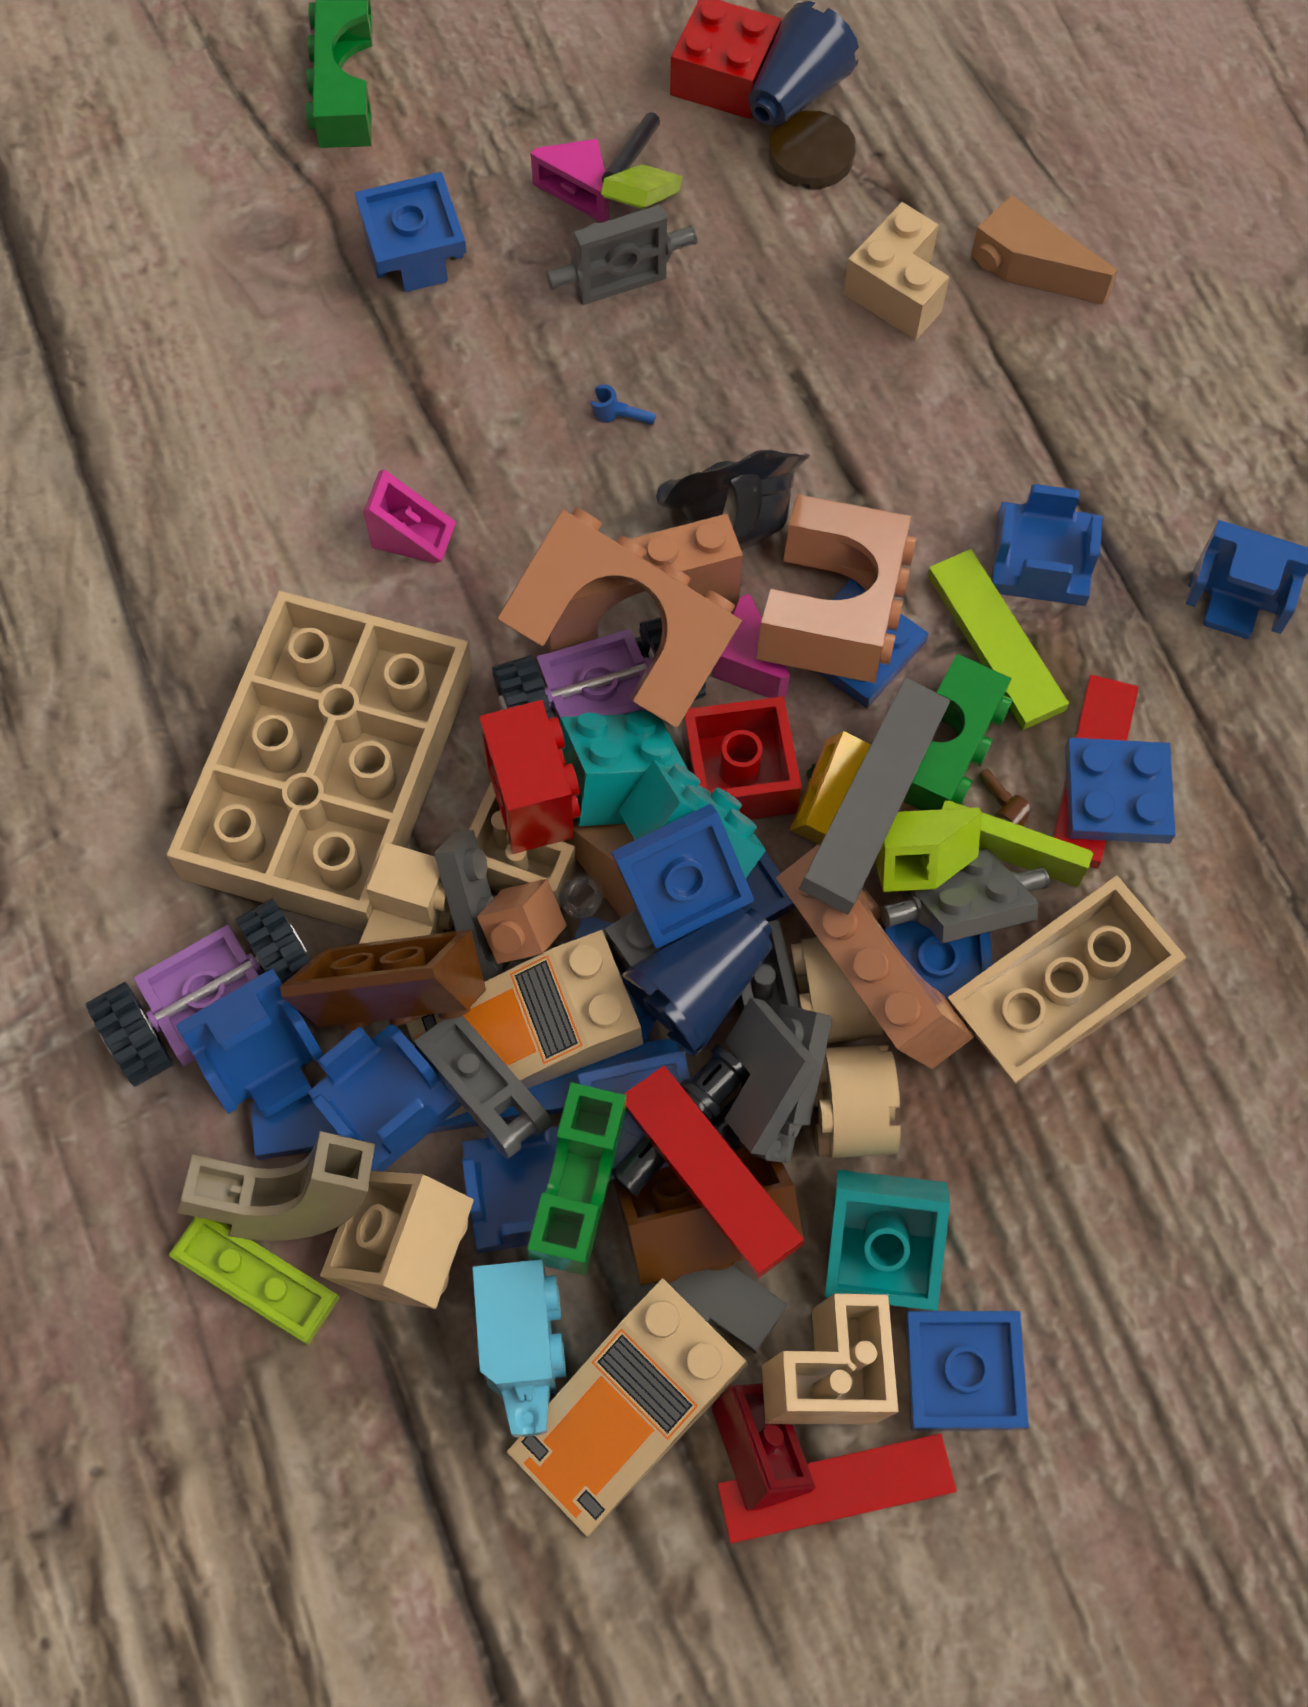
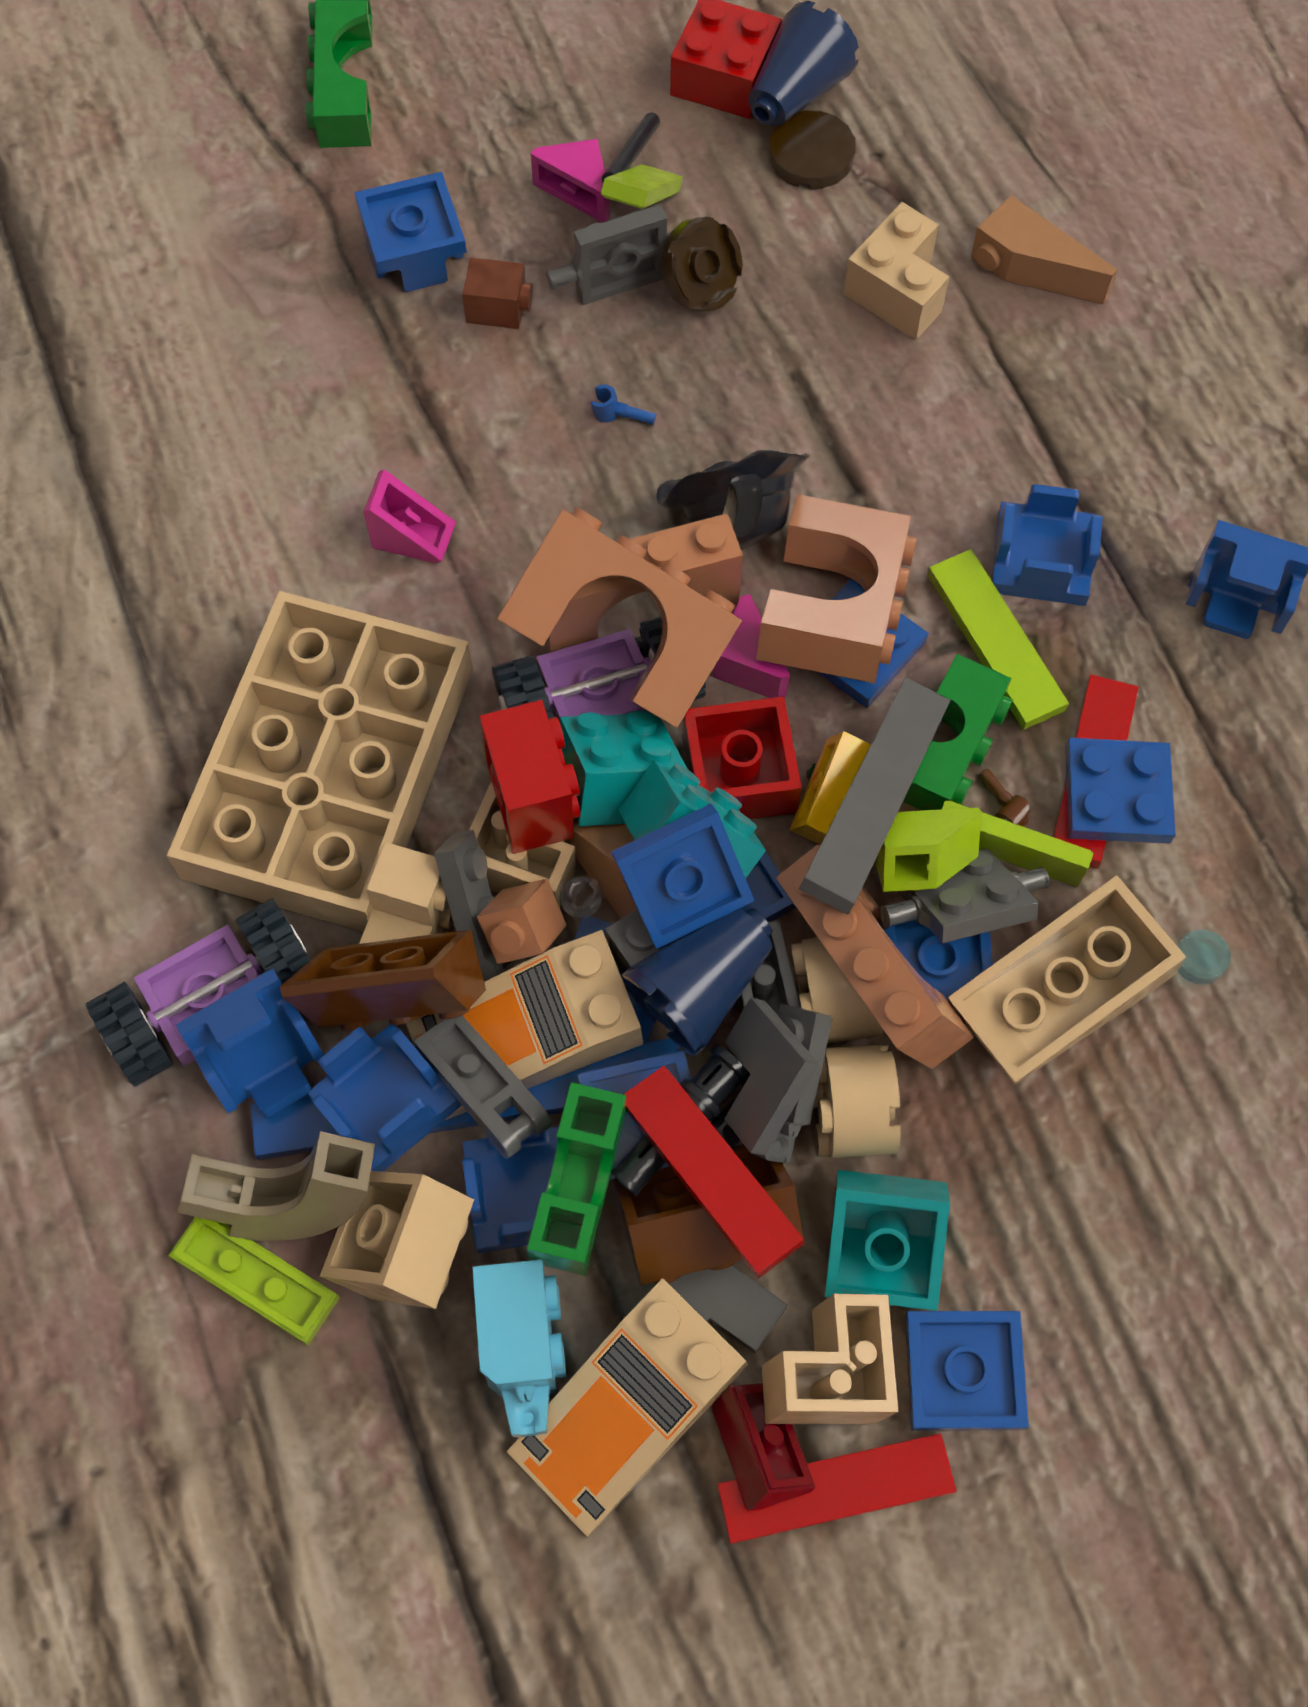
none -> copper brick [462,257,533,329]
none -> dark brown tile [662,217,743,312]
none -> clear light blue tile [1178,930,1231,985]

